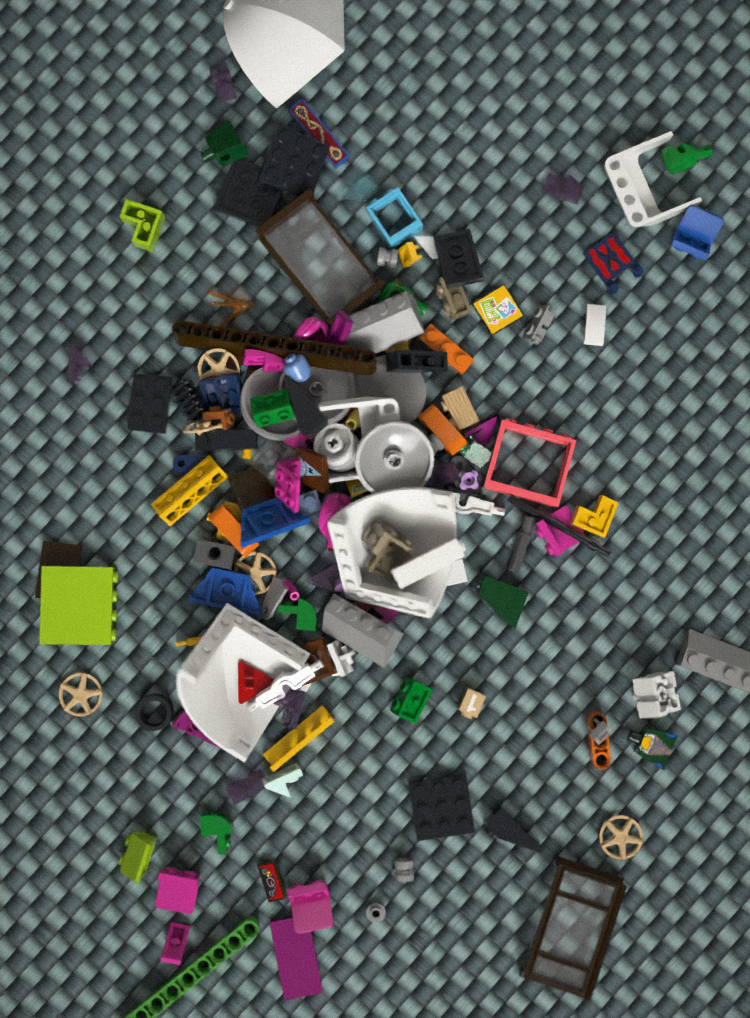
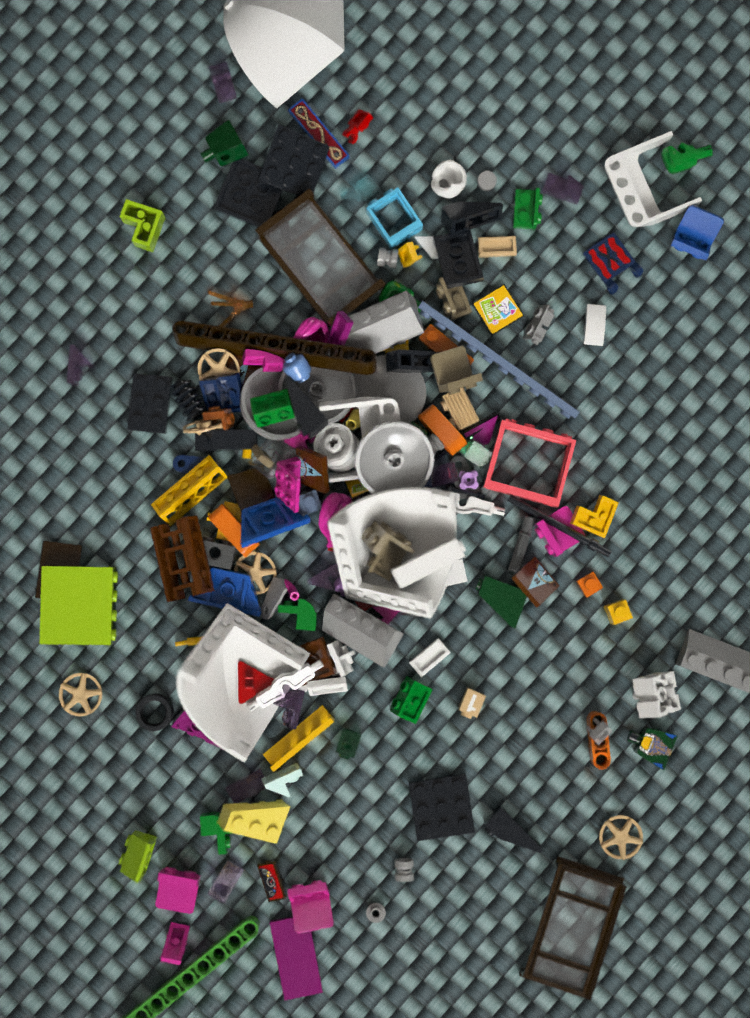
none -> reddish brown fence [150,515,214,602]
none -> clear purple slope [208,860,244,904]
none -> light yellow wedge [217,799,290,844]
none -> dark tan tile [251,444,274,468]
none -> white tile [307,677,348,696]
none -> clear green brick [336,728,361,760]
none -> red plate [342,109,373,144]
none -> white tile [409,638,451,677]
none -> sand blue plate [418,301,579,419]
none -> dark tan bracket [430,346,483,395]
none -> white piece [431,159,467,198]
none -> black slope [441,202,503,236]
none -> light grey tile [477,171,497,191]
none -> tan tile [478,236,517,258]
none -> reddish brown tile [512,557,560,608]
none -> green bracket [513,187,543,230]
none -> orange plate [576,571,603,598]
none -> yellow brick [604,599,633,625]

